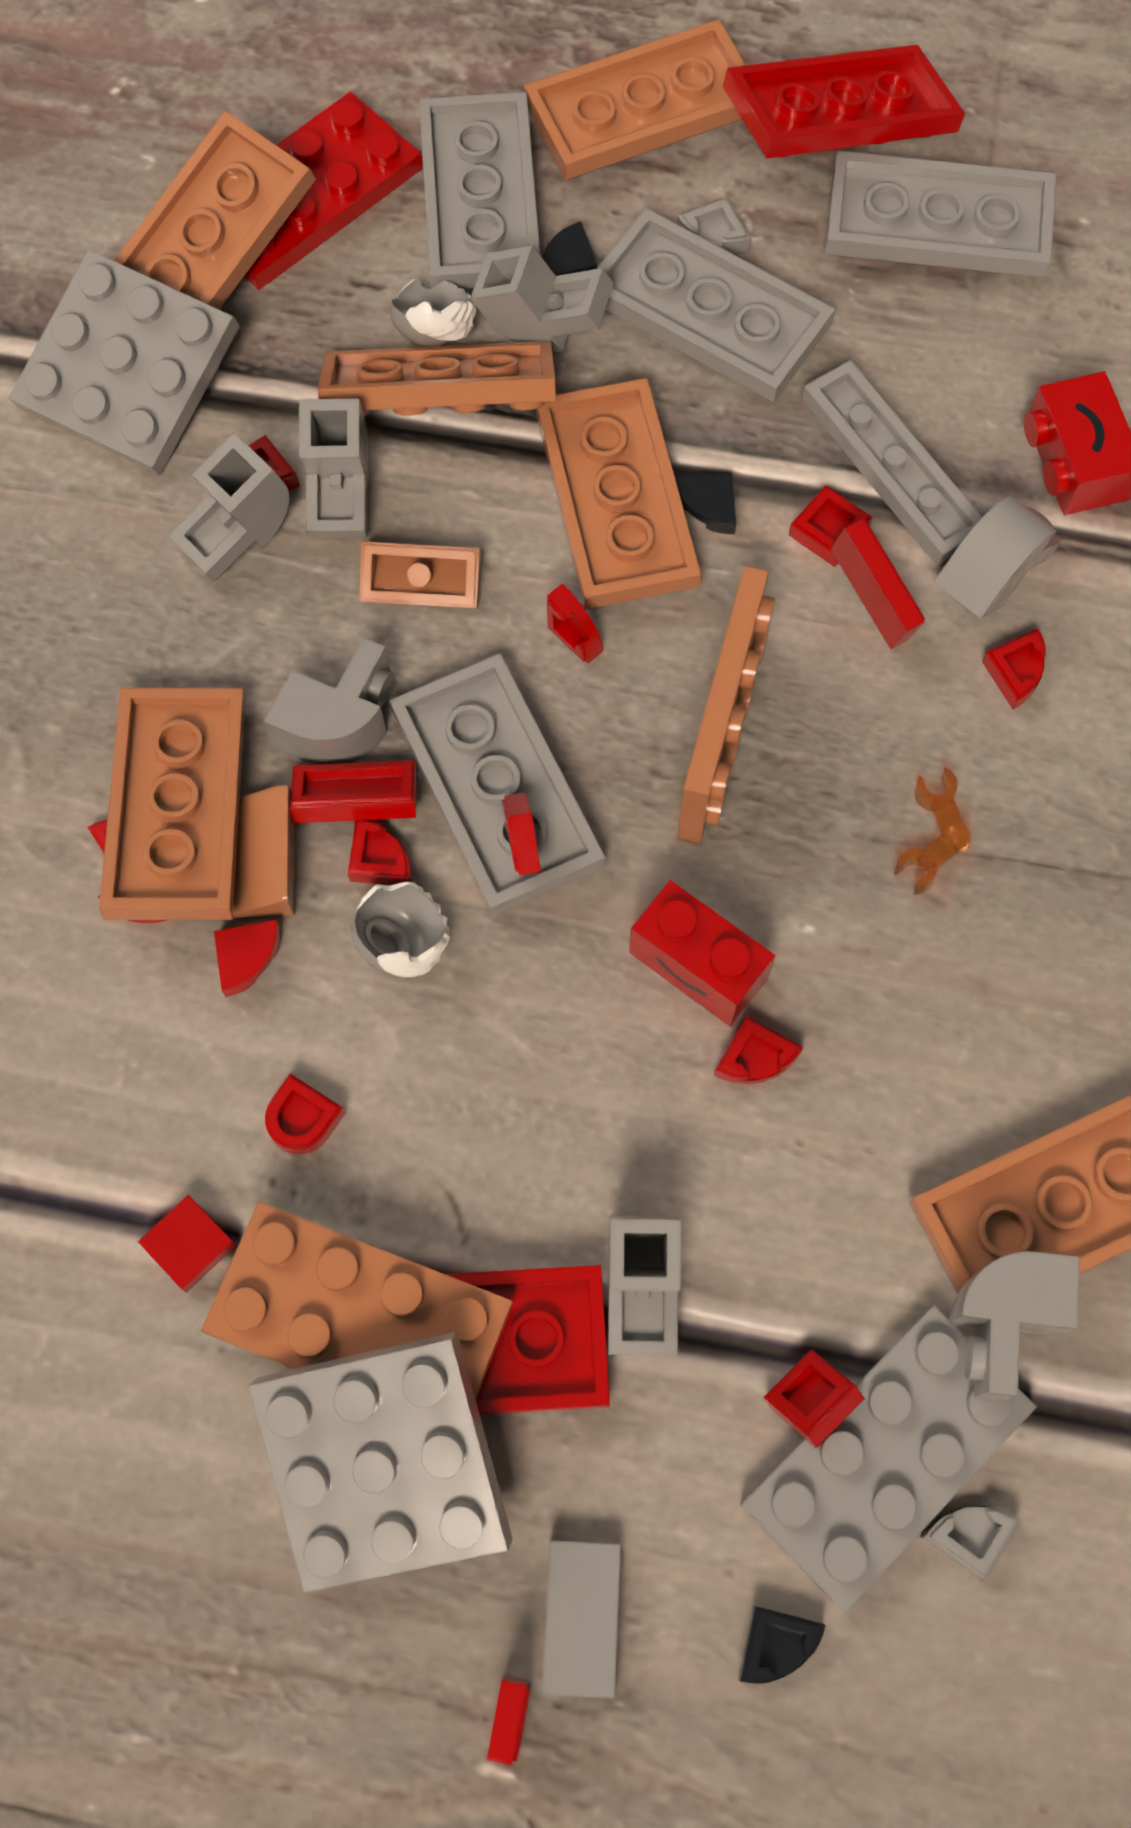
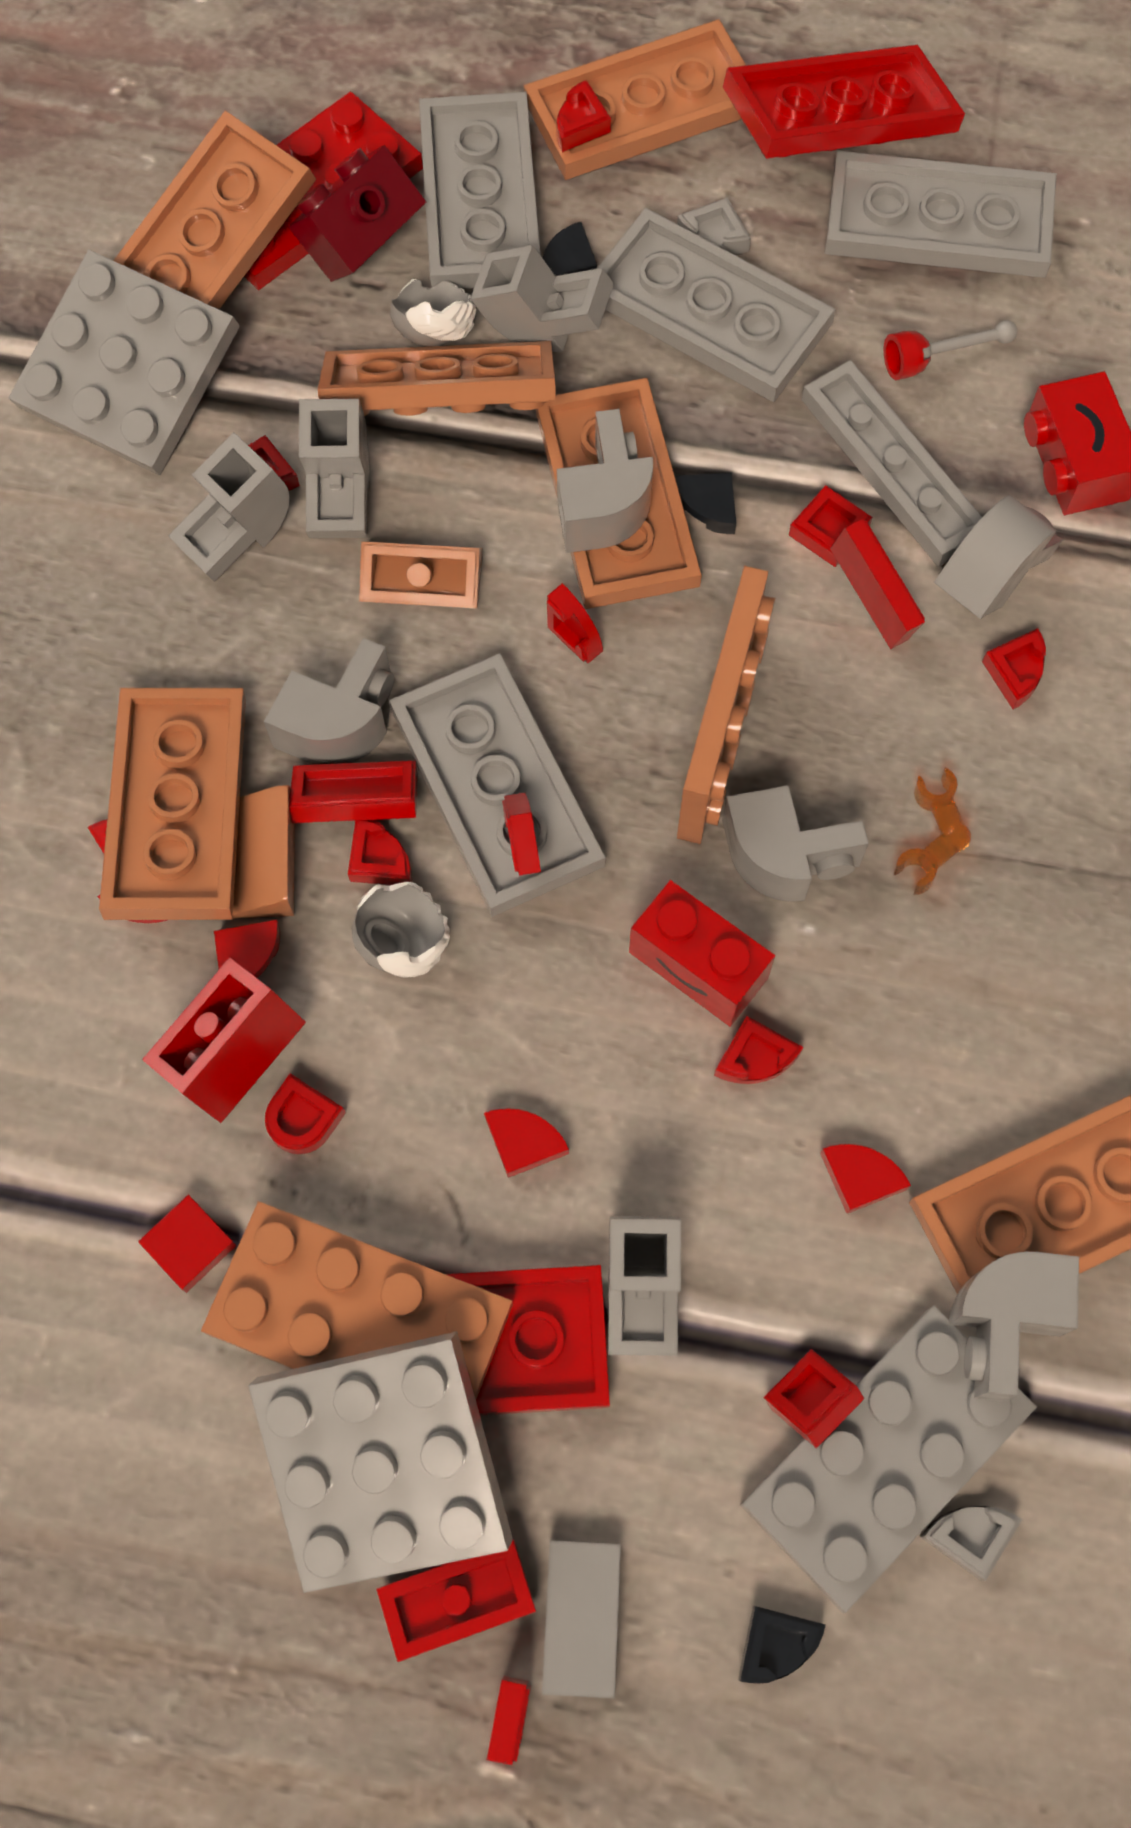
none -> red brick [142,957,306,1123]
none -> dark red brick [288,145,426,282]
none -> red plate [376,1539,537,1662]
none -> red tile [484,1108,569,1178]
none -> red tile [556,80,611,152]
none -> light grey brick [557,409,653,553]
none -> light grey brick [722,785,869,901]
none -> red tile [820,1144,911,1214]
none -> hinge [883,320,1017,380]

